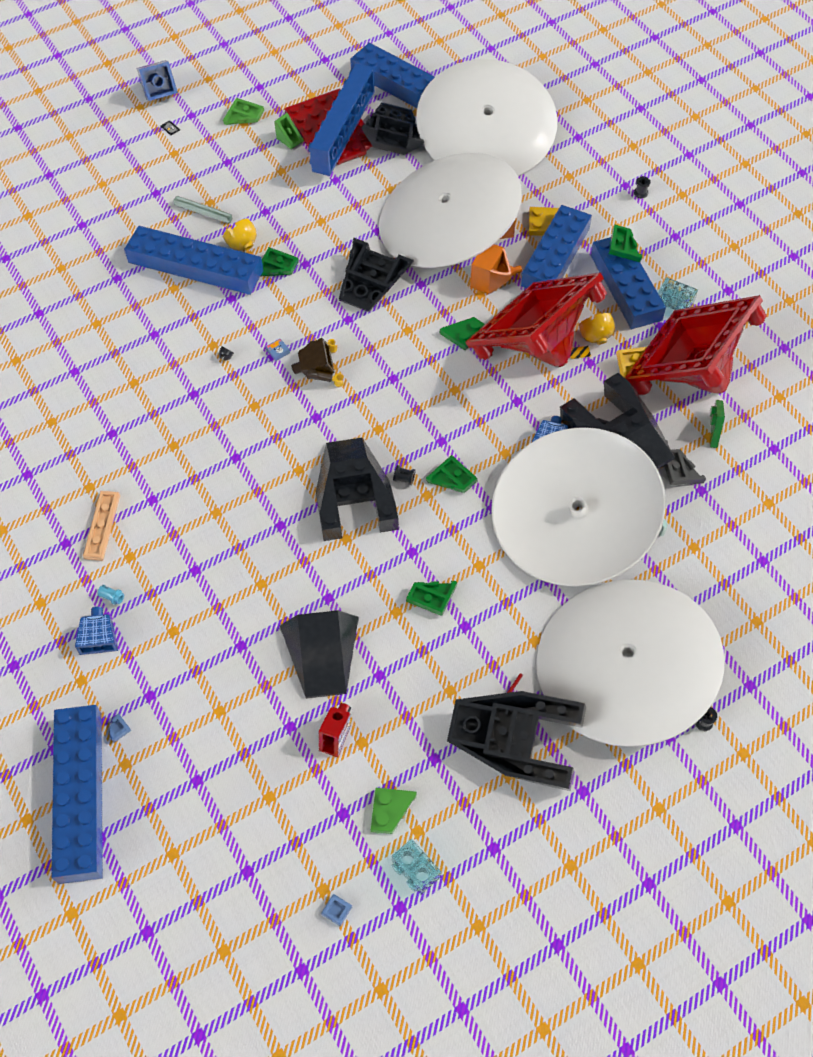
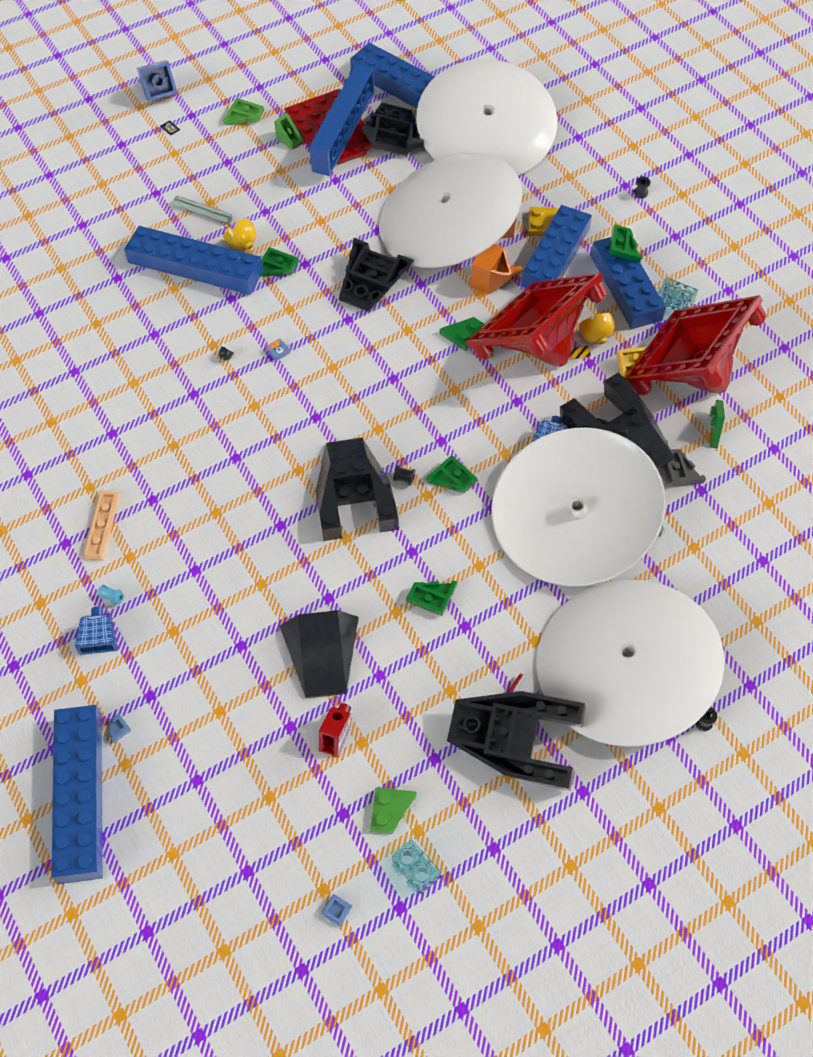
dark brown torso [291,338,344,387] -> none

